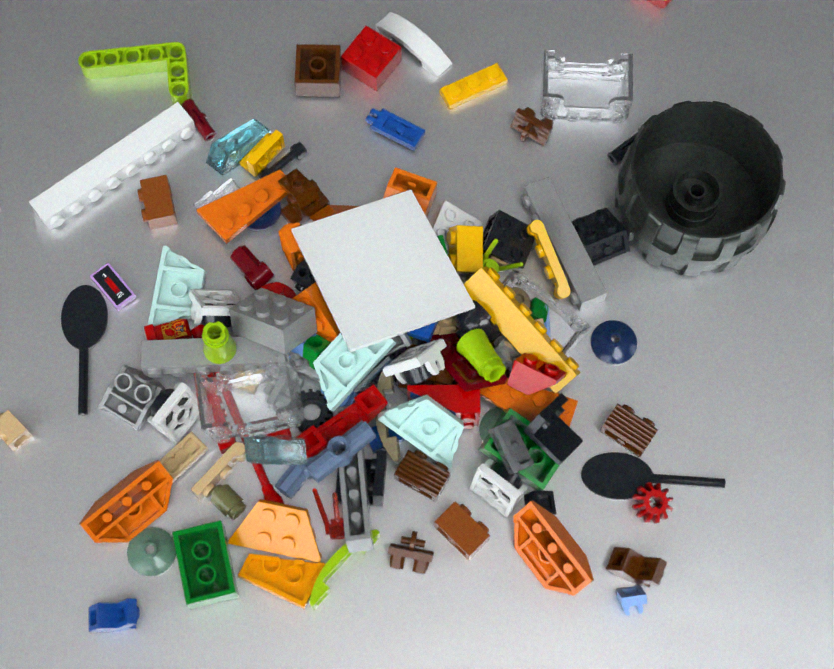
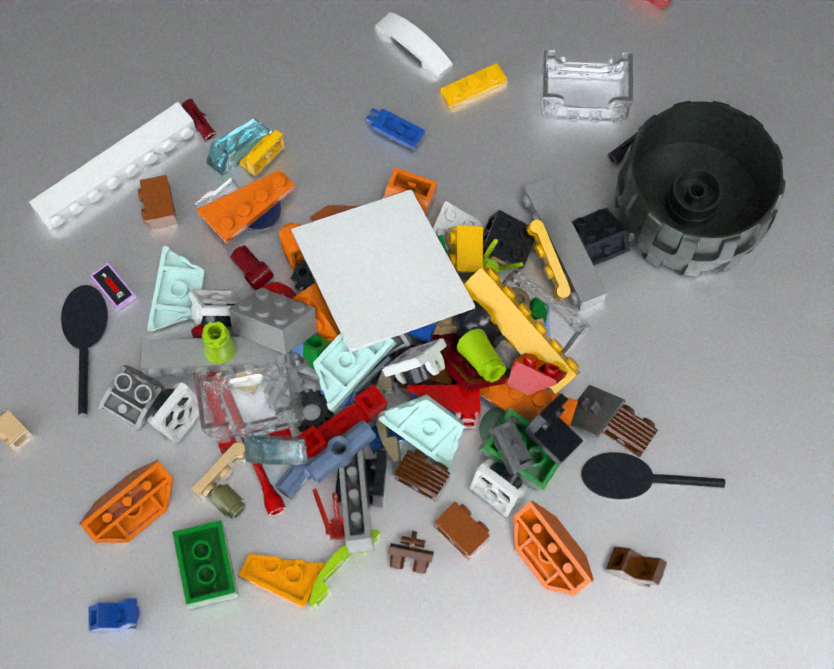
lime beam [78,42,192,105] -> none
sand green dish [127,527,176,576] -> none
red leg [144,319,192,341] -> none
tan plate [159,431,209,483] -> none
light orange wing [228,499,322,562] -> none
black bar [258,142,307,179] -> none
reddish brown tile [278,168,330,225] -> none
reddish brown brick [295,44,341,97] -> none
red brick [341,25,402,91] -> none
reddish brown hips [510,107,553,146] -> none
black slope [524,491,557,515] -> none
dark blue dish [591,320,637,365] -> none
light blue tile [616,585,647,615] -> none
red gear [632,482,674,524] -> none
none -> dark grey piece [570,385,626,437]

